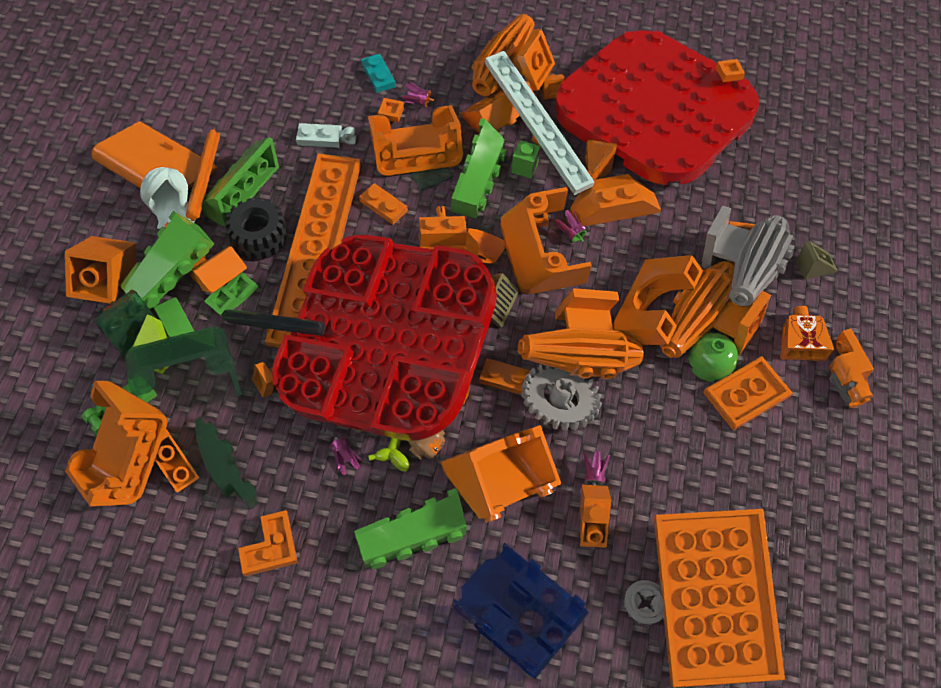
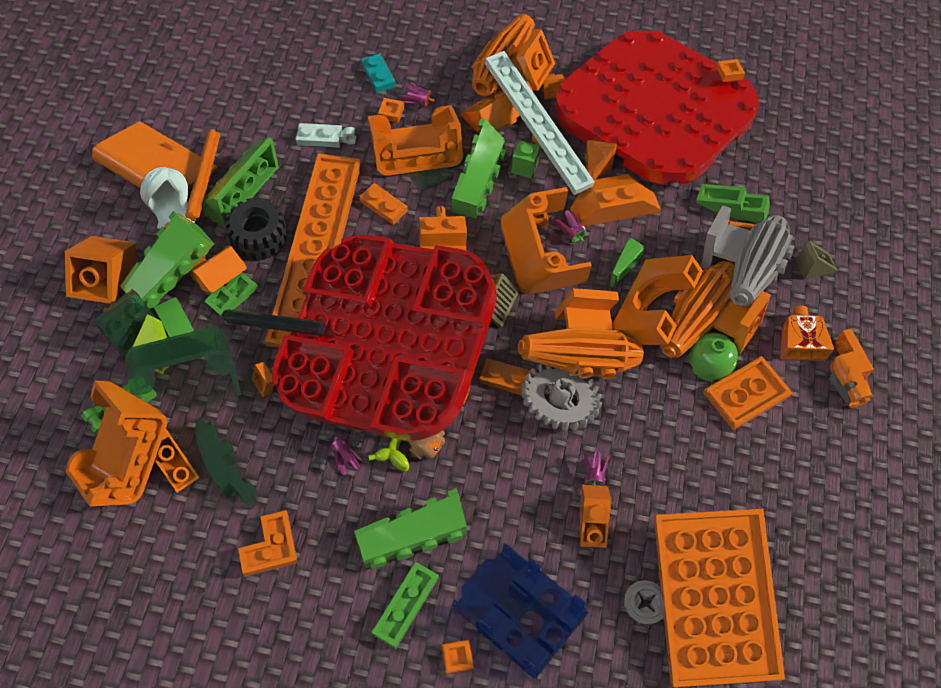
orange windscreen [440,425,561,522] -> none
orange piece [465,228,506,263] -> none
none -> bright green plate [372,562,439,649]
none -> orange tile [442,640,474,675]
none -> bright green slope [610,238,644,288]
none -> bright green slope [696,184,770,223]

